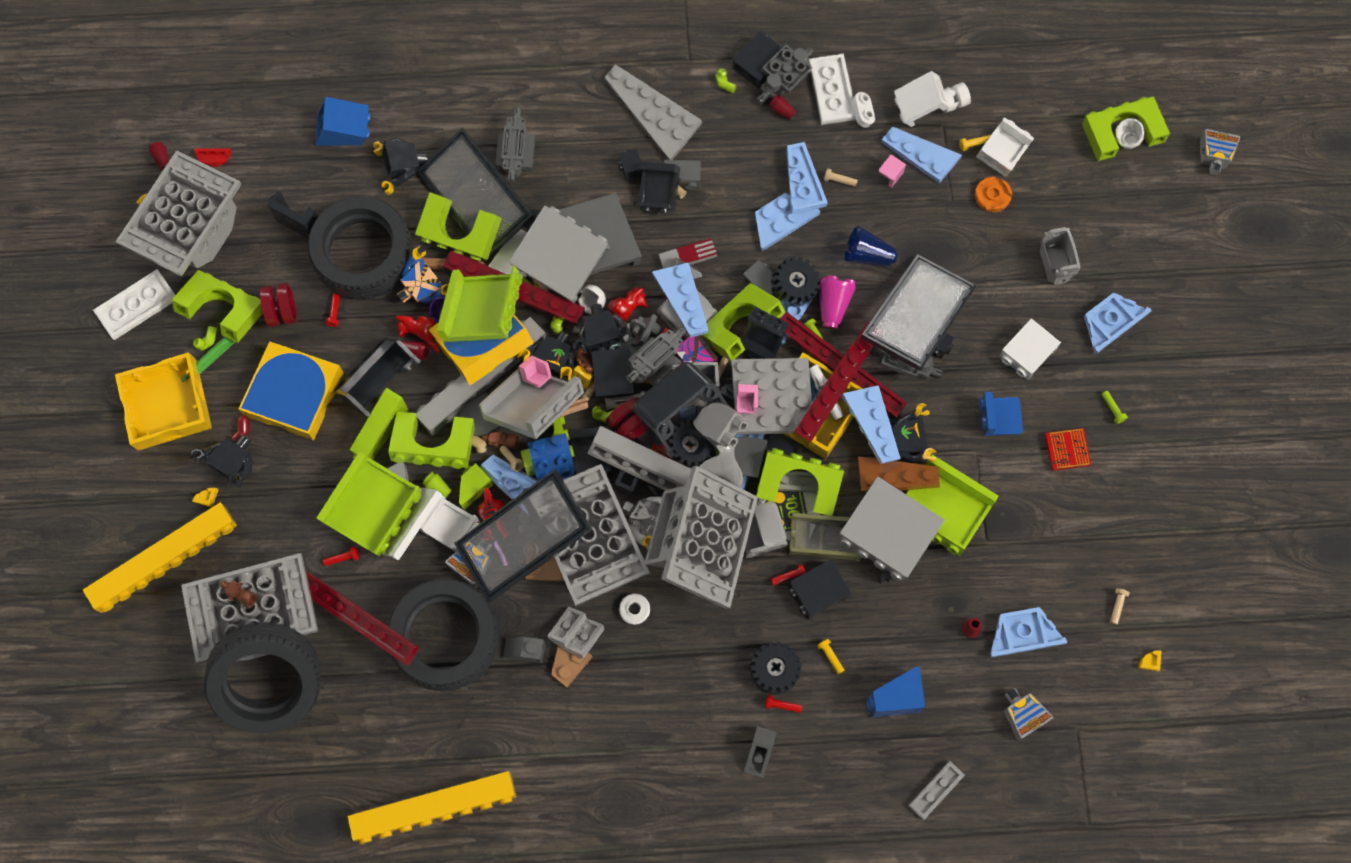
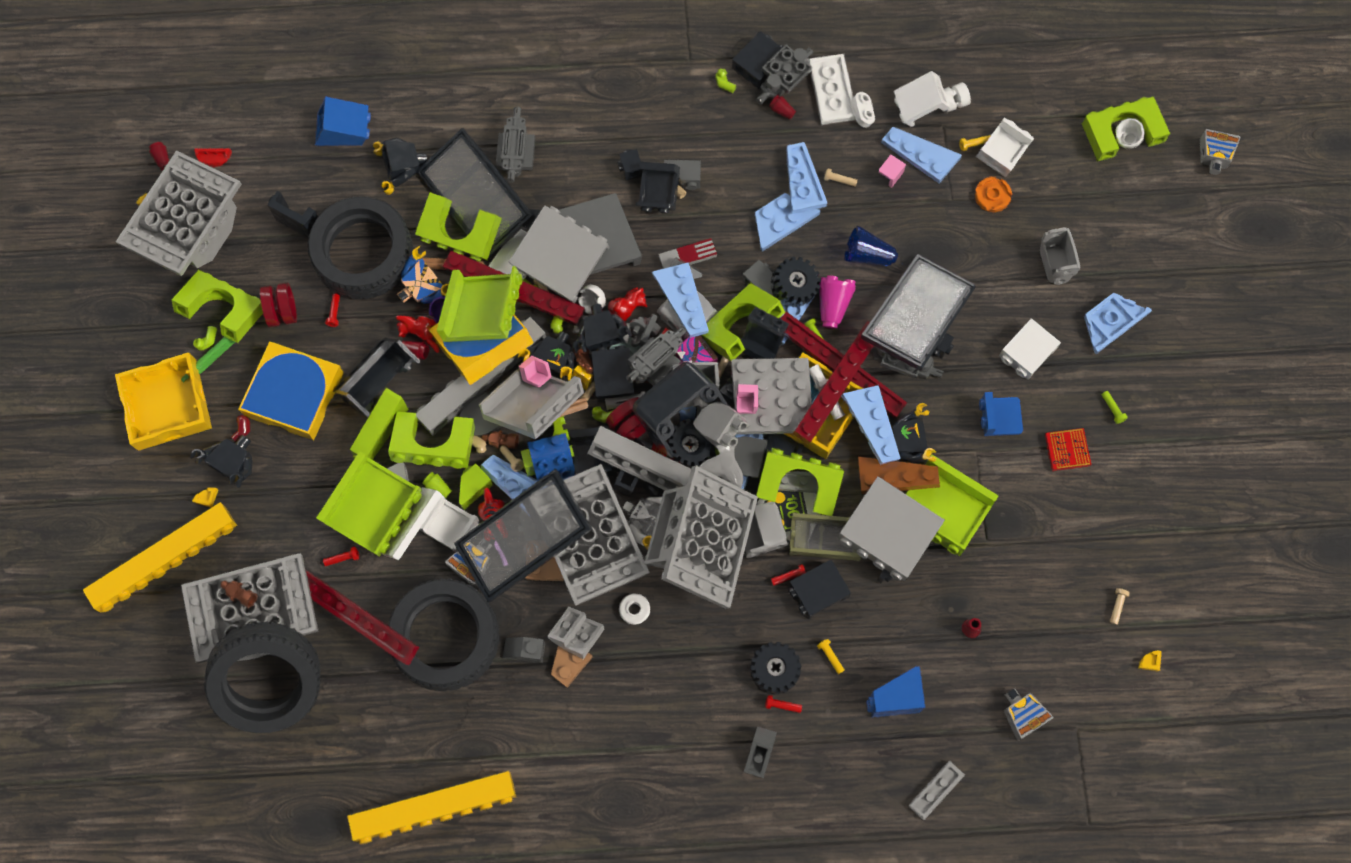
white tile [93,269,175,340] -> none
light grey wing [605,64,702,160] -> none
light blue wing [990,607,1067,658] -> none

